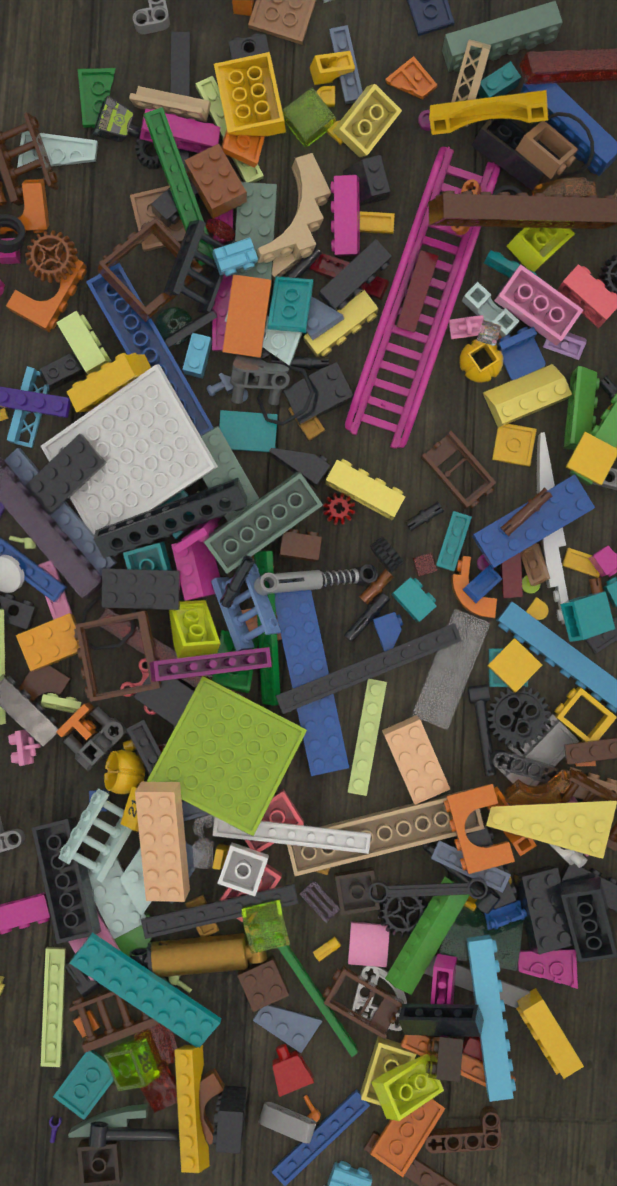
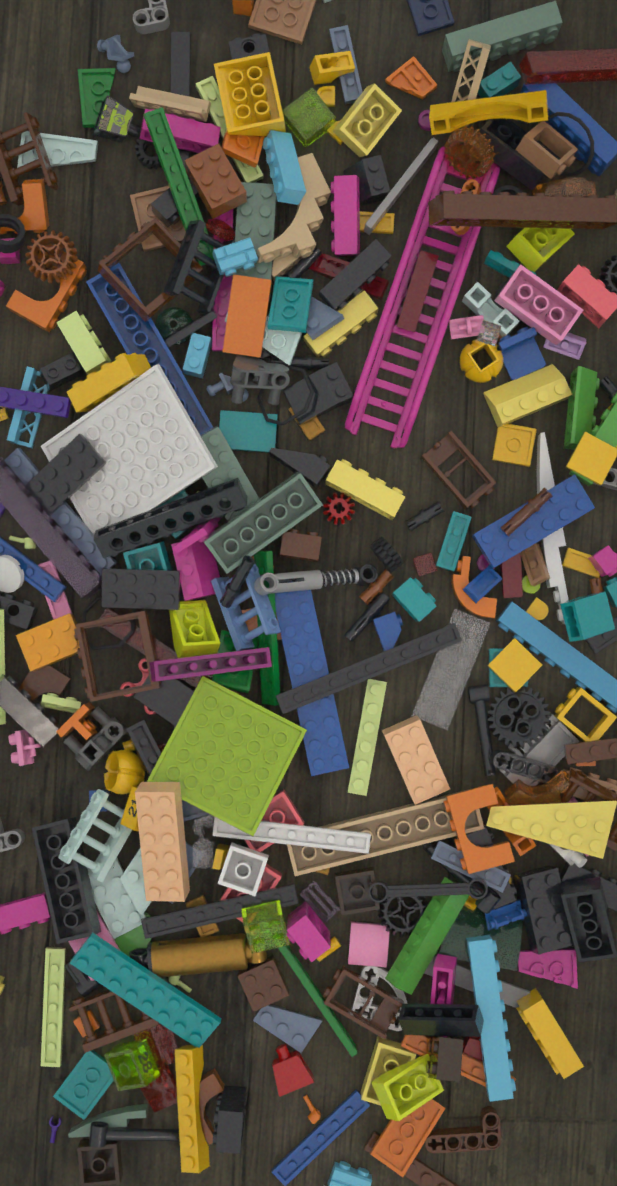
light grey beam [258,1102,316,1143] -> none
none -> sand blue piece [97,35,134,73]
none -> medium azure brick [263,130,306,205]
none -> dark pink brick [286,901,331,962]
none -> light grey tile [364,137,438,235]
none -> clear orange gear [444,126,495,179]

